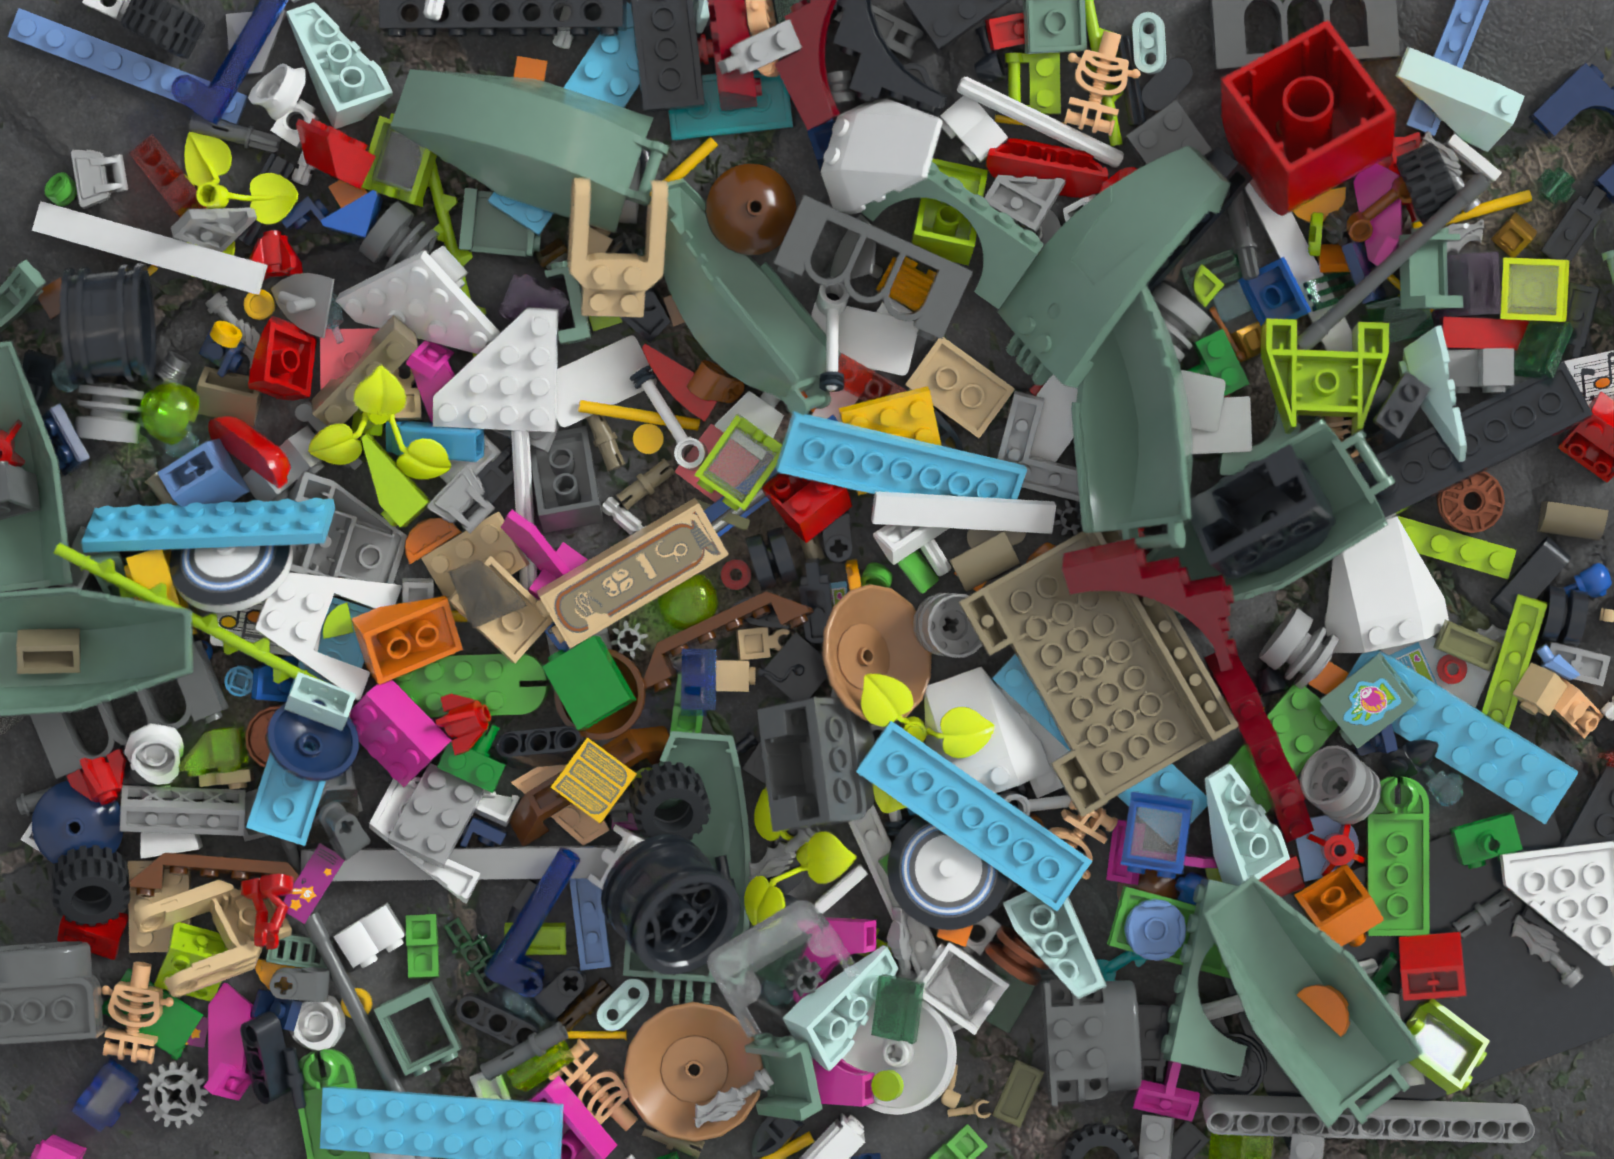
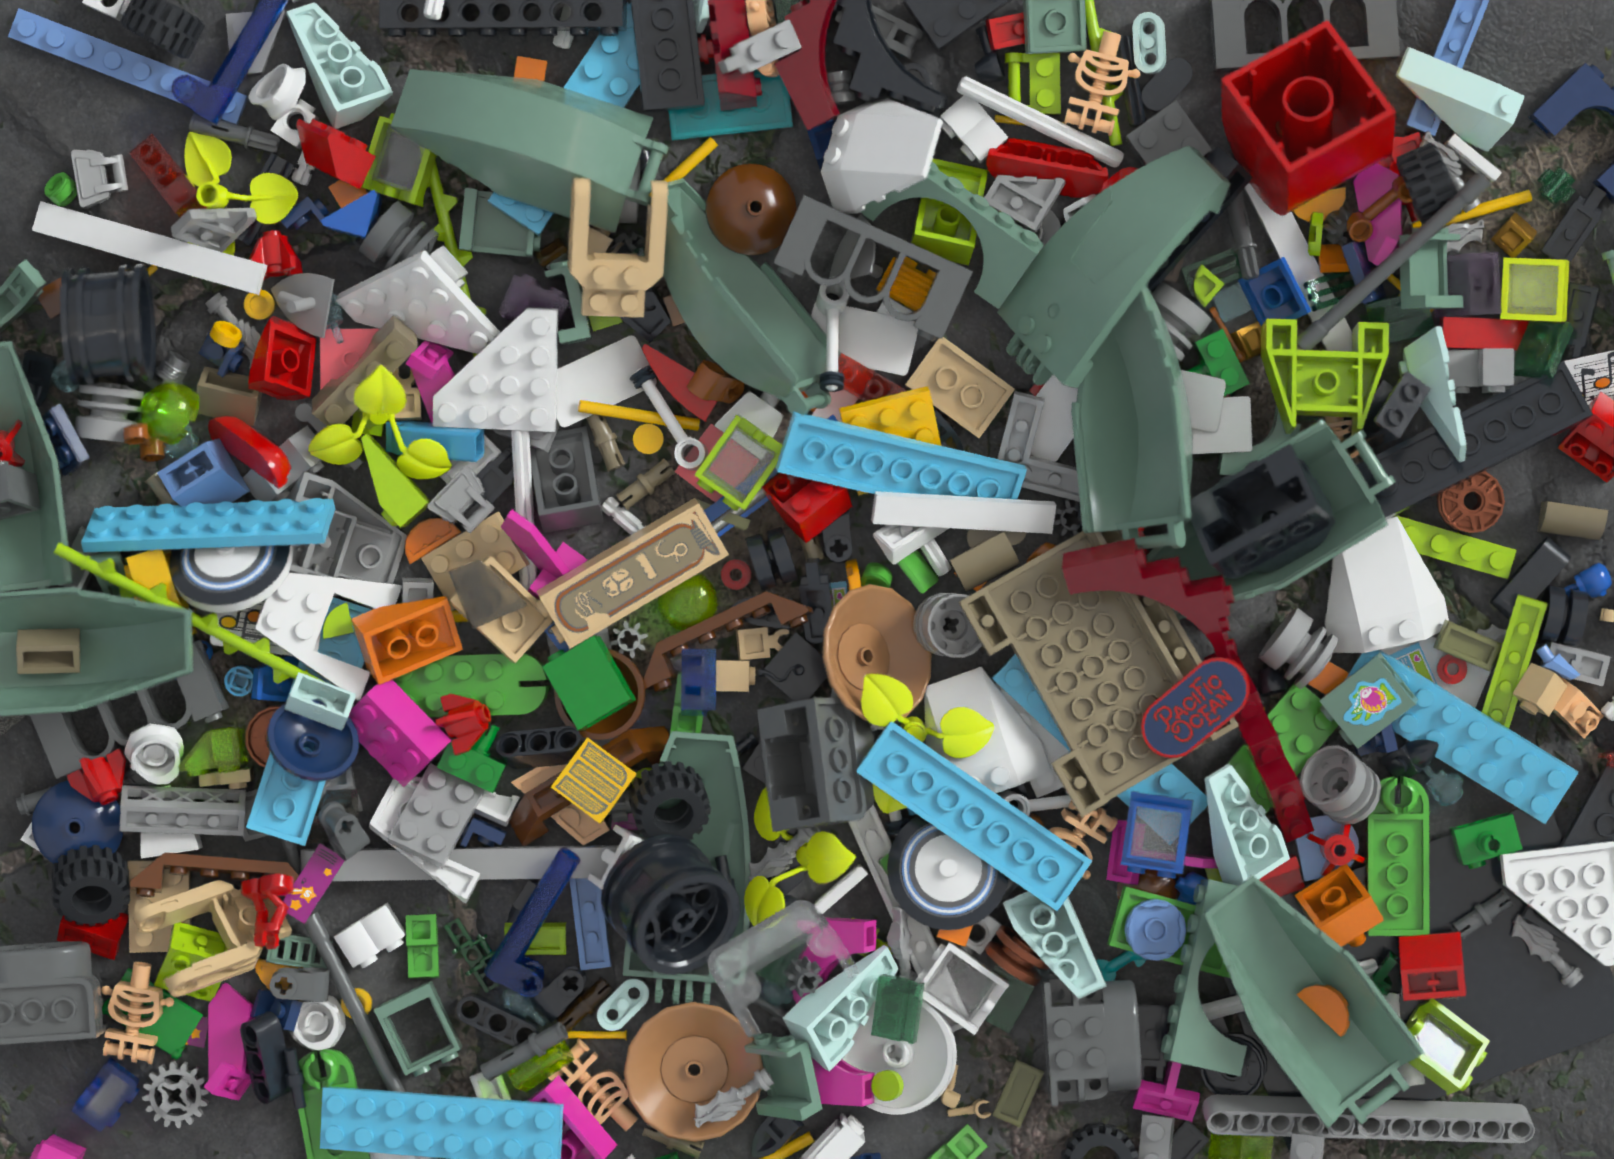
none -> dark orange bar [123,423,165,462]
none -> tile [1141,657,1250,758]

